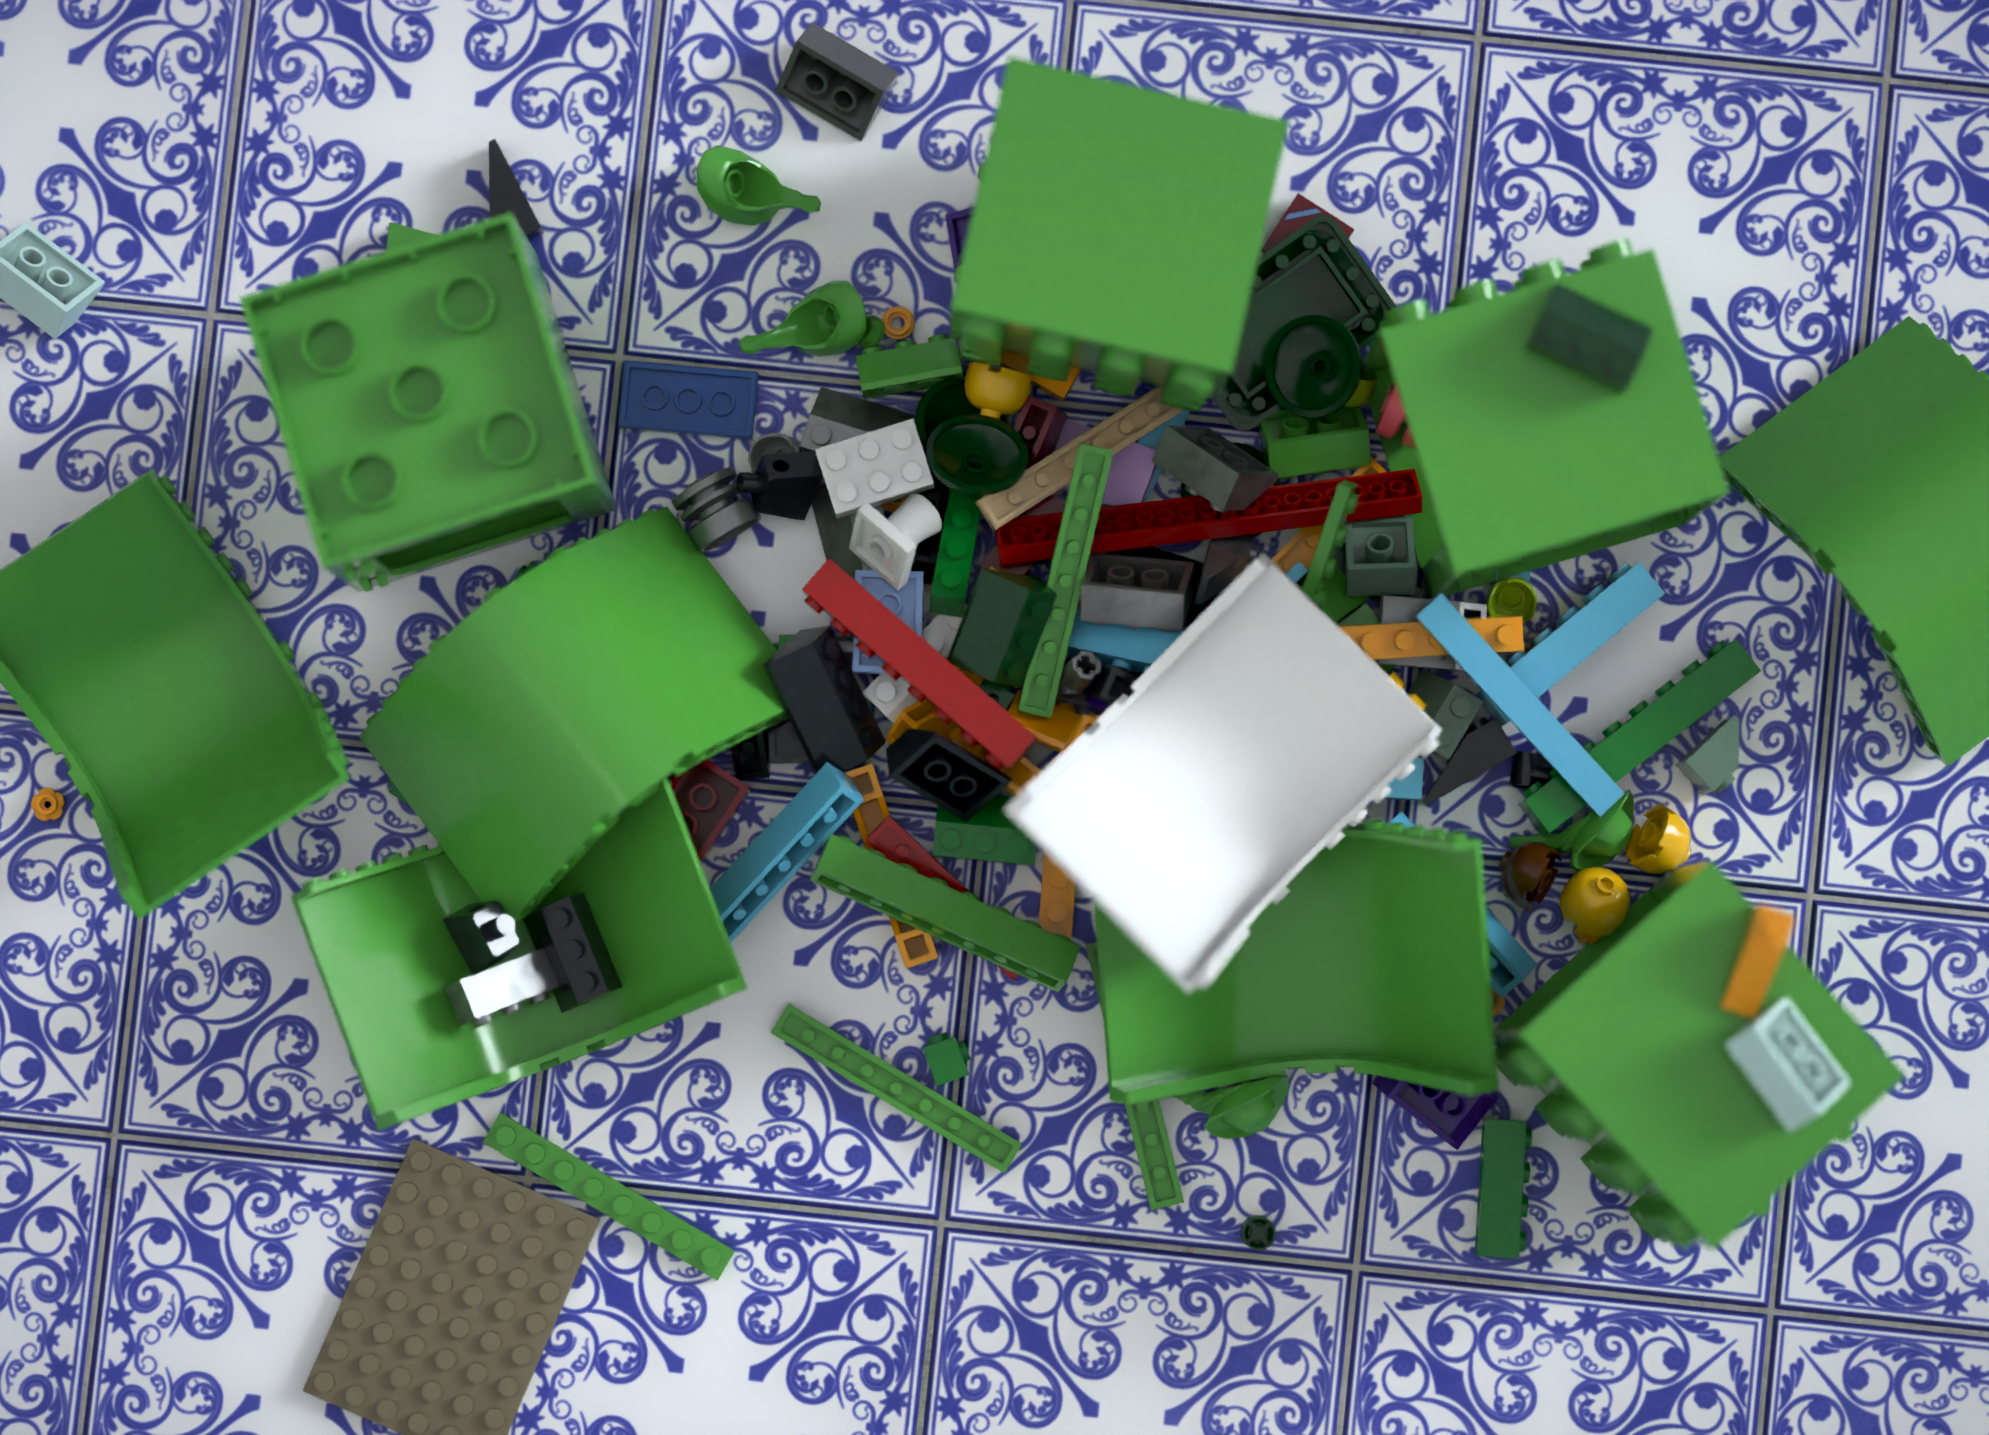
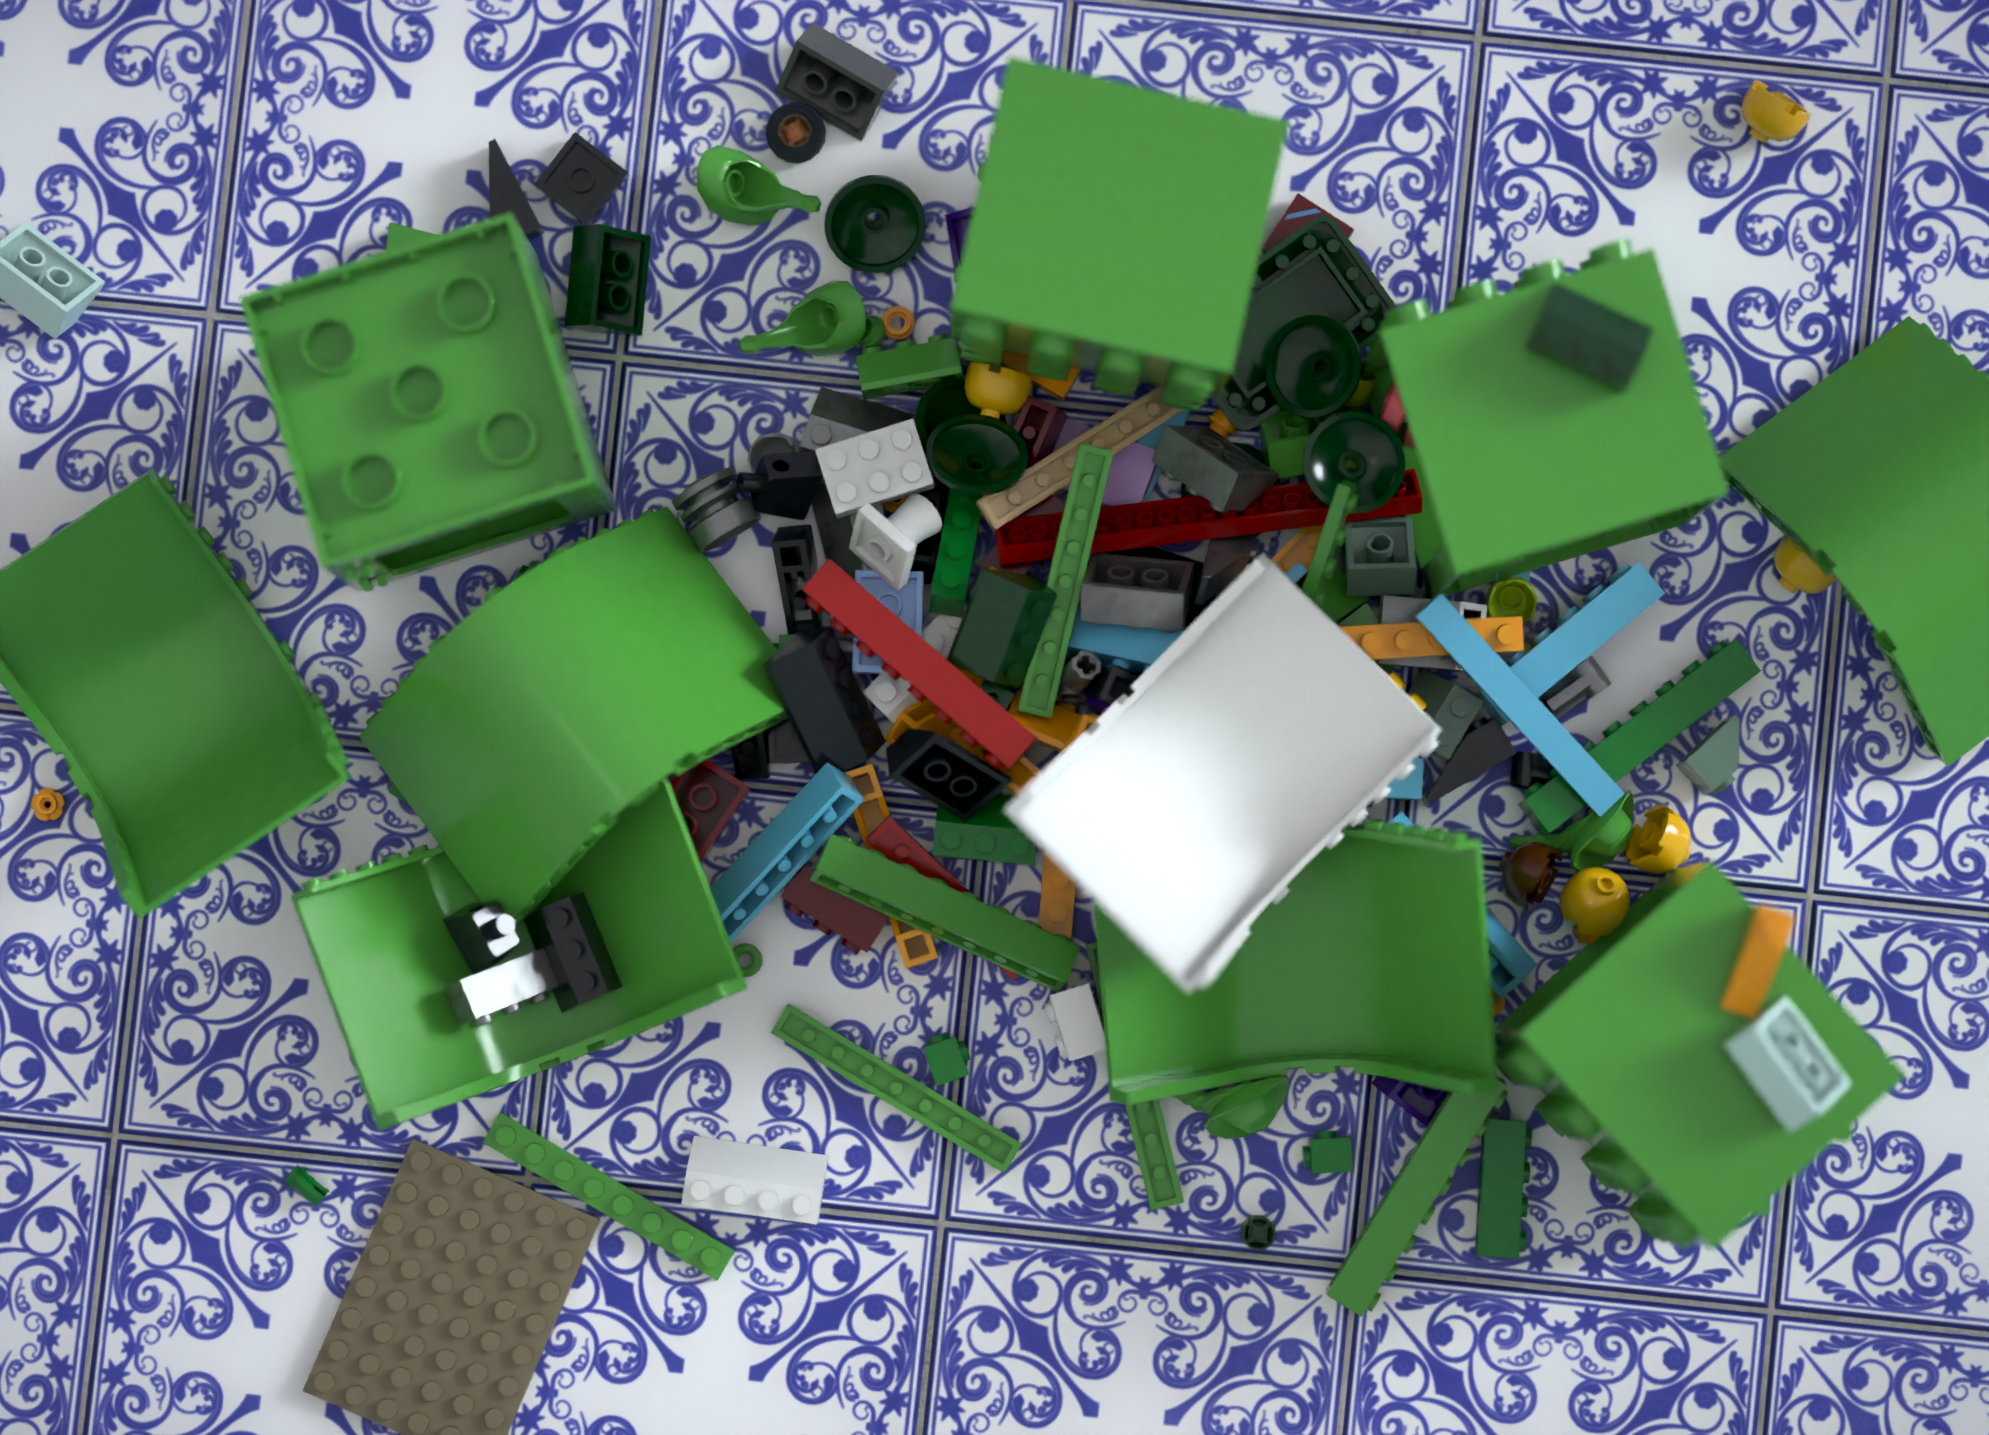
blue tile [618,360,759,440] -> none
none -> green pin [284,1165,329,1207]
none -> black plate [534,132,629,225]
none -> dark green slope [564,224,651,336]
none -> white slope [681,1136,829,1225]
none -> bright green plate [733,943,763,977]
none -> black wheel [765,102,826,163]
none -> black slope [771,524,822,635]
none -> dark red brick [781,864,889,954]
none -> dark green dish [824,175,926,273]
none -> white brick [1044,983,1106,1061]
none -> light orange plate [1208,408,1236,438]
none -> green brick [1302,1131,1353,1174]
none -> dark green dish [1303,411,1406,514]
none -> bright green brick [1326,1076,1508,1317]
none -> flat silver piece [1540,656,1611,719]
none -> yellow cylinder [1742,80,1812,143]
none -> yellow cylinder [1774,535,1836,594]

